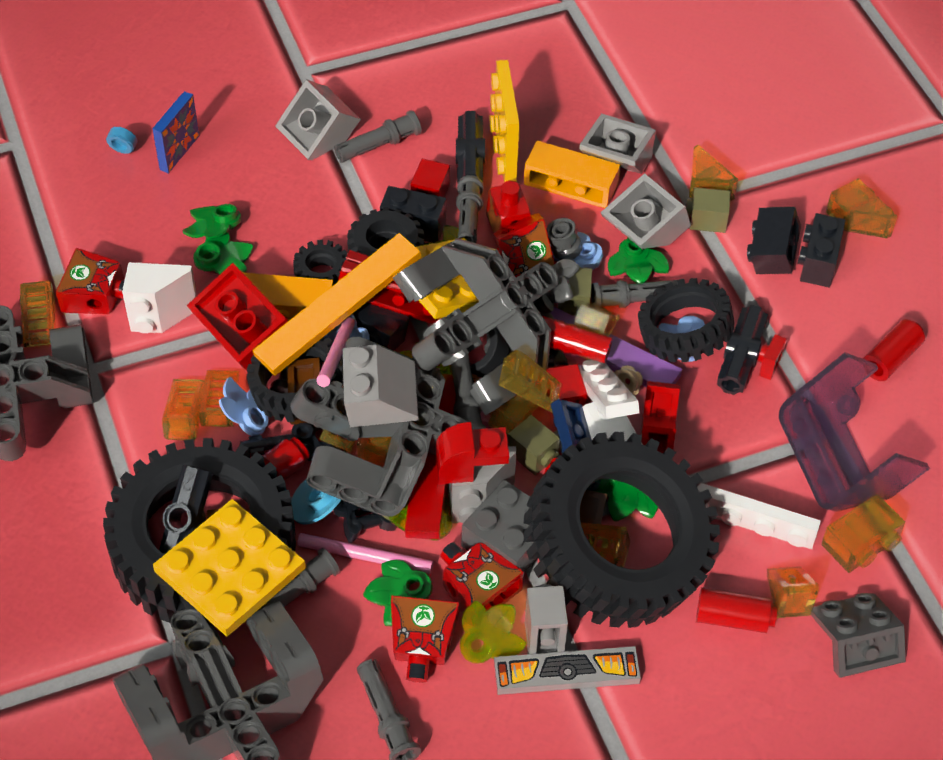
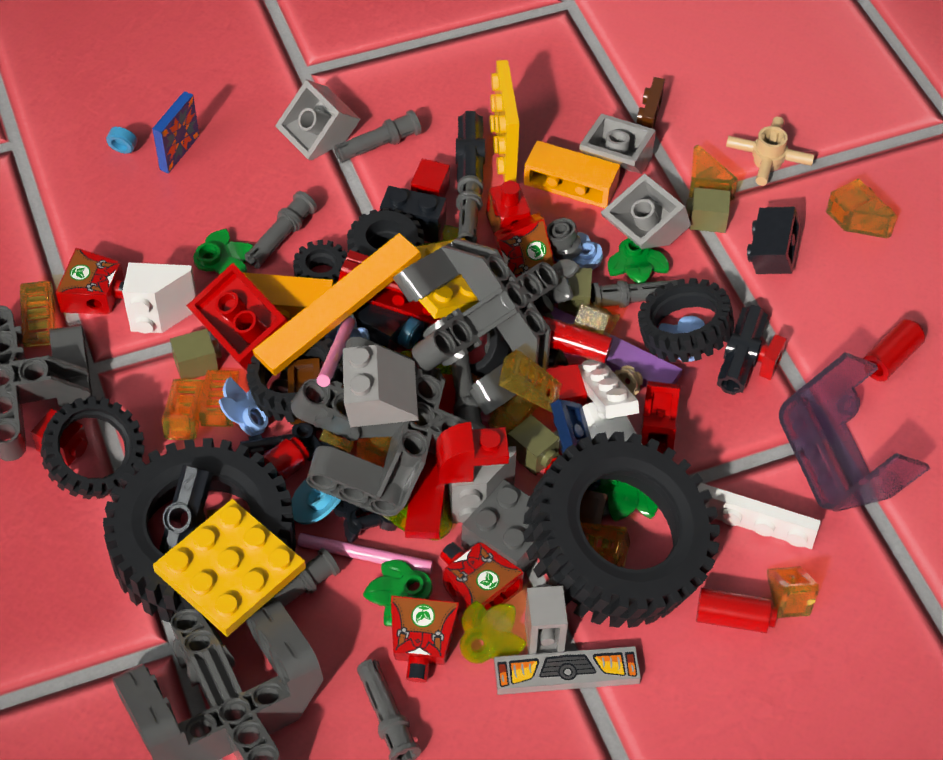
green plate [182,204,241,239] -> none
black brick [797,213,846,288] -> none
dark grey bracket [810,593,906,678] -> none
clear yellow brick [821,494,905,573] -> none
none -> red brick [31,408,88,467]
none -> black tyre [41,396,145,499]
none -> olive brick [170,328,222,382]
none -> dark grey pin [244,191,317,269]
none -> dark azure tile [398,316,424,349]
none -> reddish brown plate [636,77,665,129]
none -> tan bar [726,117,814,186]

